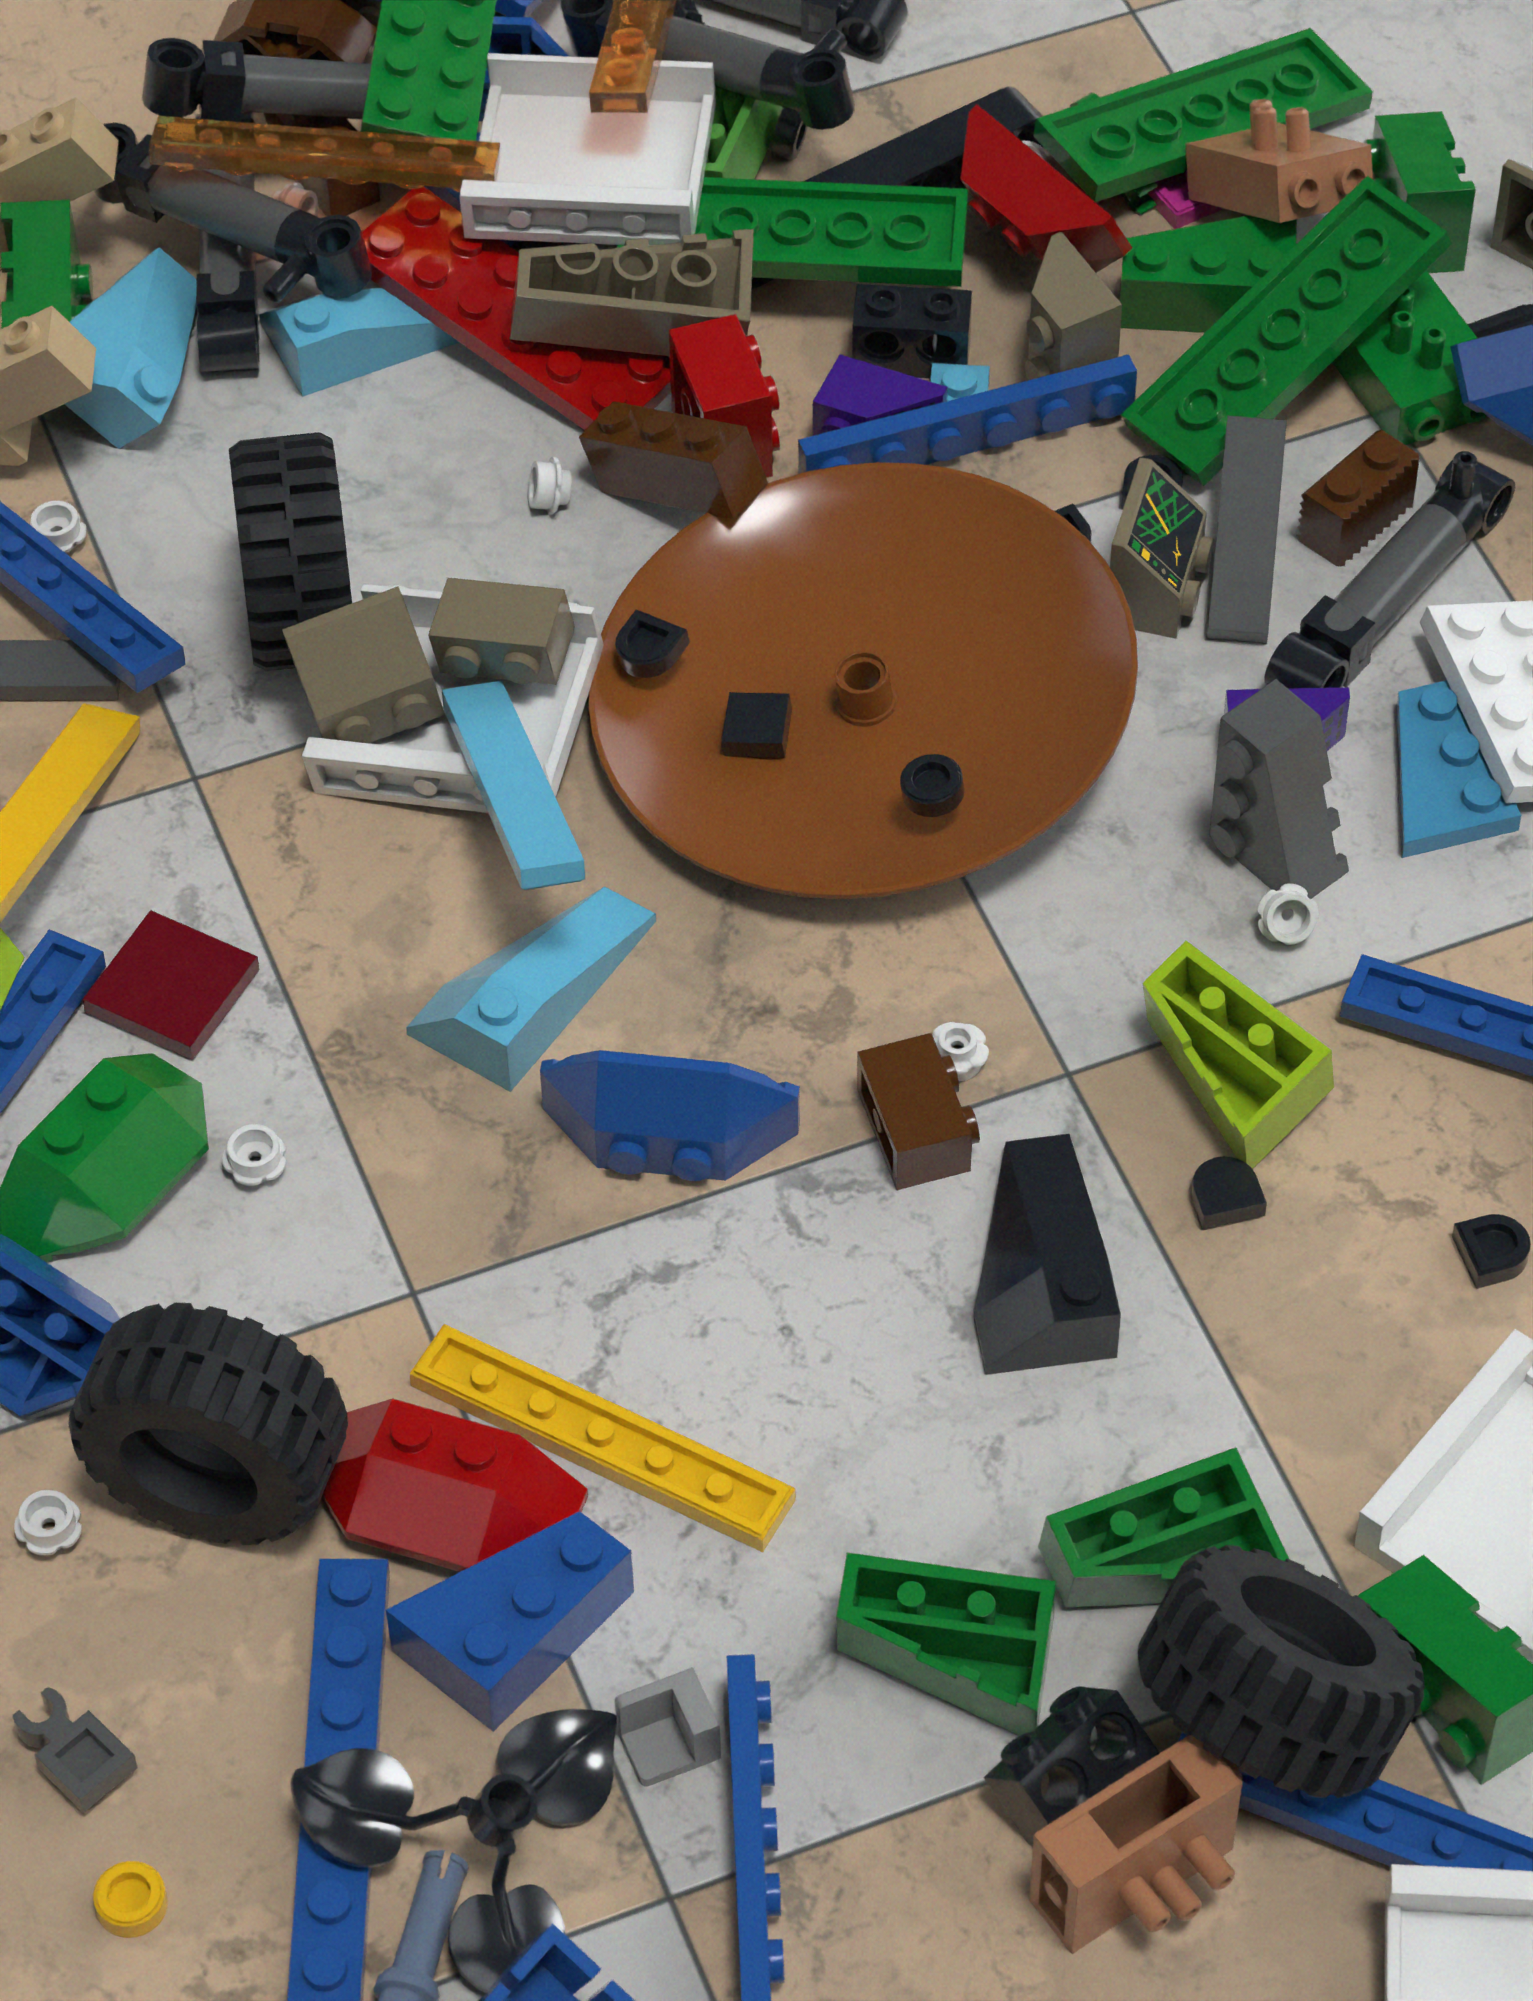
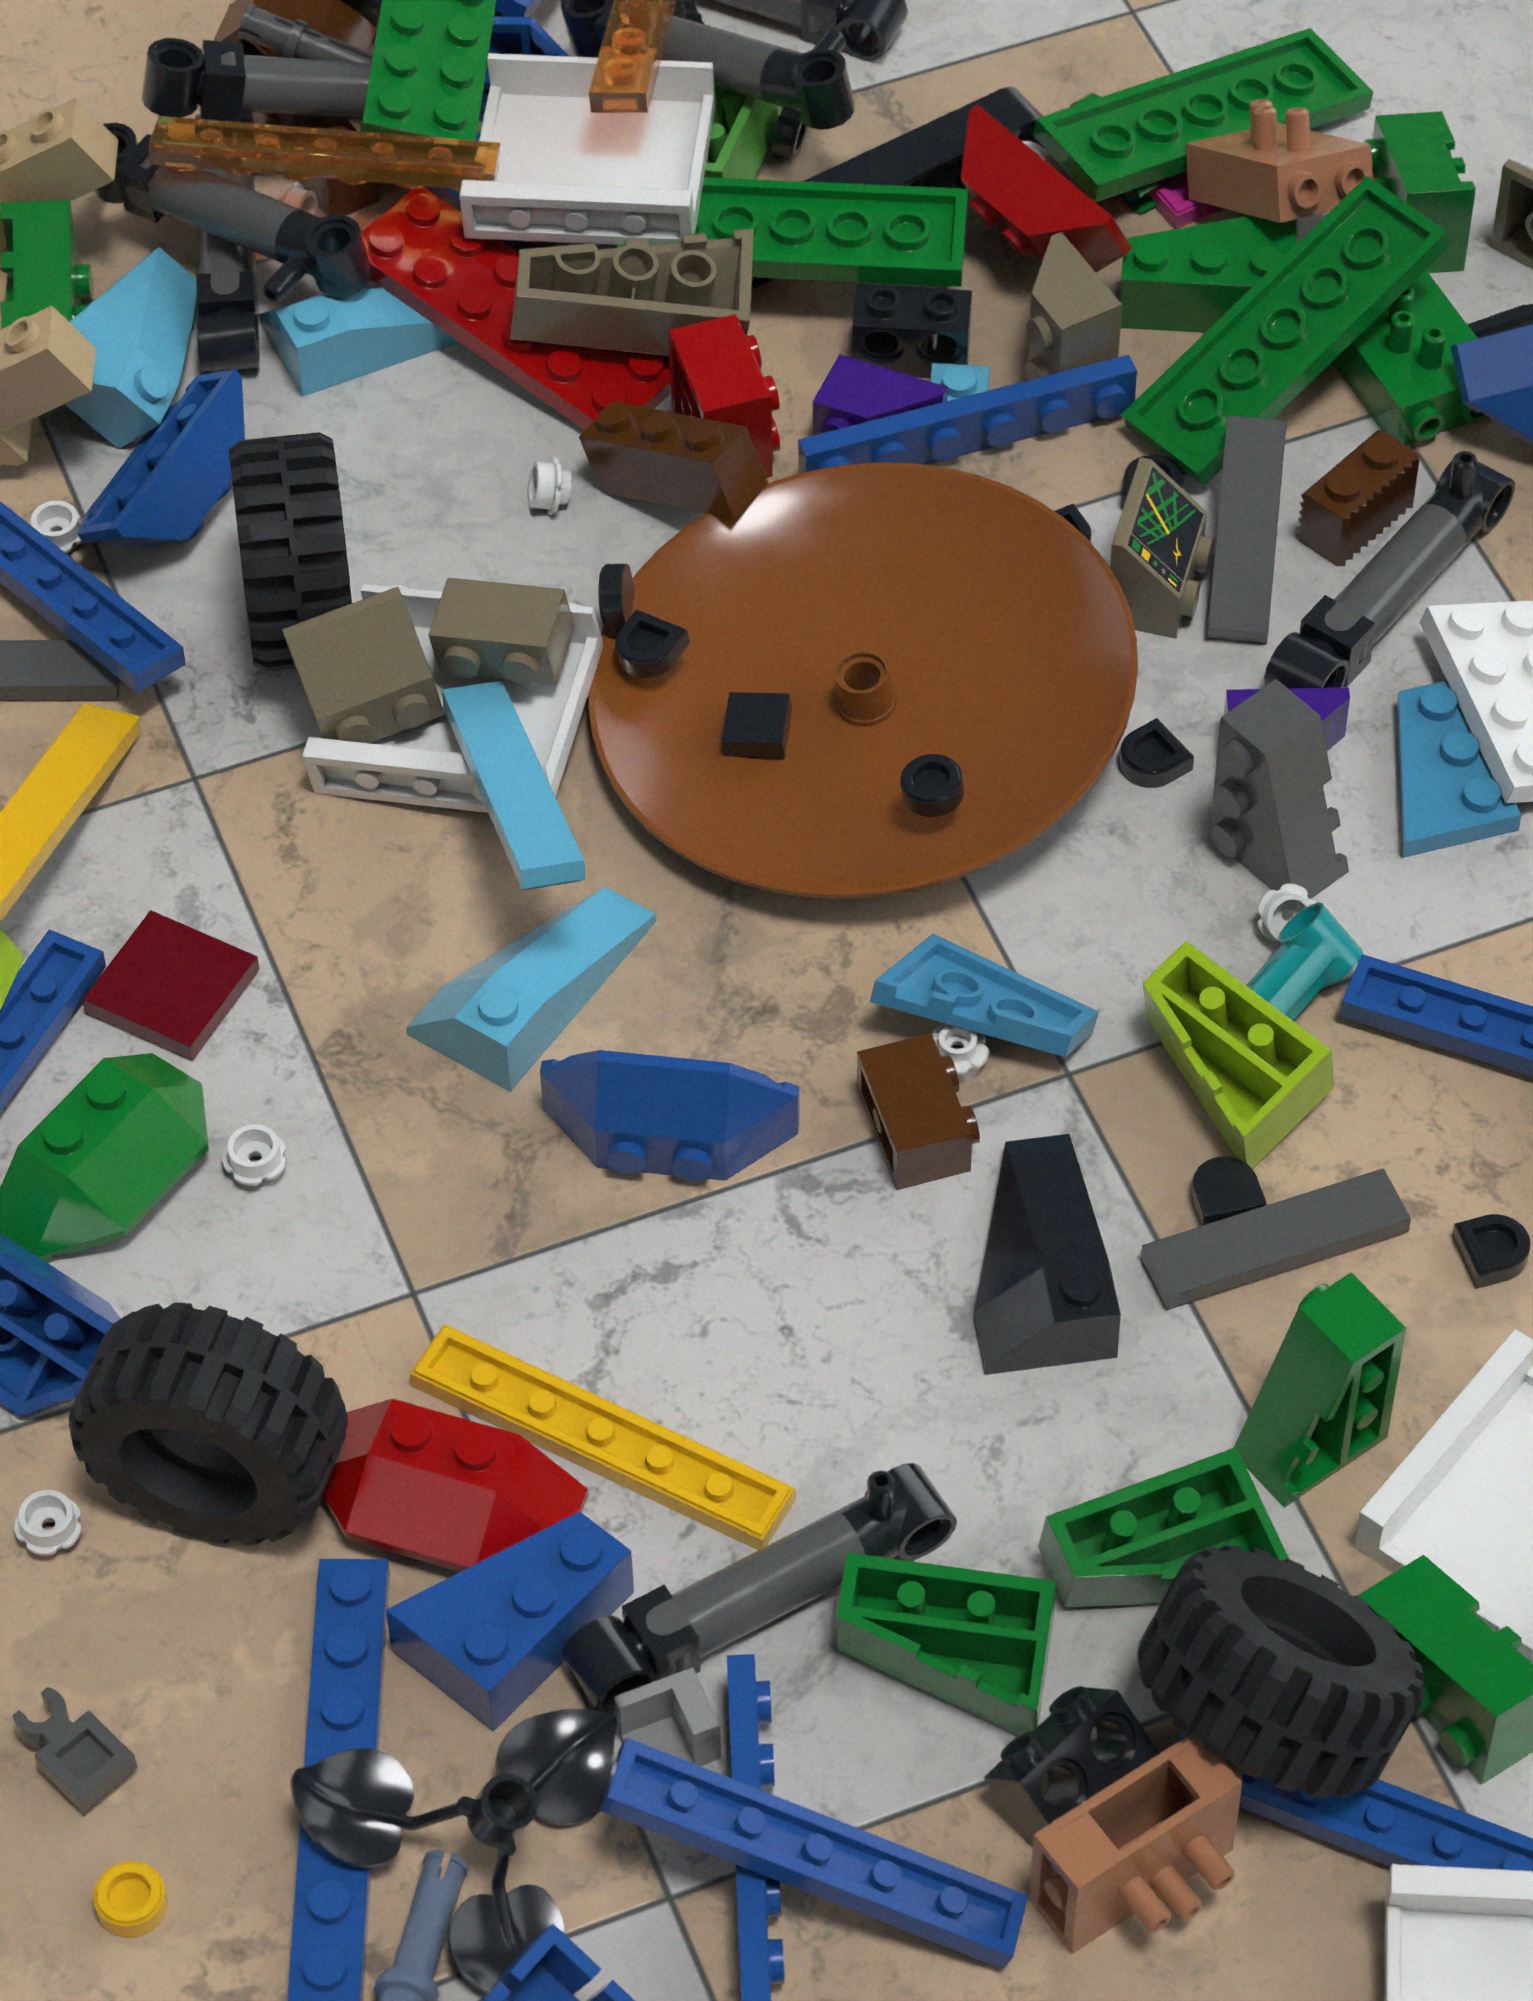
none -> blue wedge [77,369,245,546]
none -> dark grey pin [238,4,373,64]
none -> piece [562,1463,957,1714]
none -> black tile [598,563,635,637]
none -> blue plate [599,1737,1028,1969]
none -> dark azure wing [869,934,1099,1057]
none -> black tile [1119,718,1194,788]
none -> dark grey tile [1141,1168,1411,1310]
none -> green wedge [1234,1272,1406,1508]
none -> teal piece [1246,902,1363,1021]

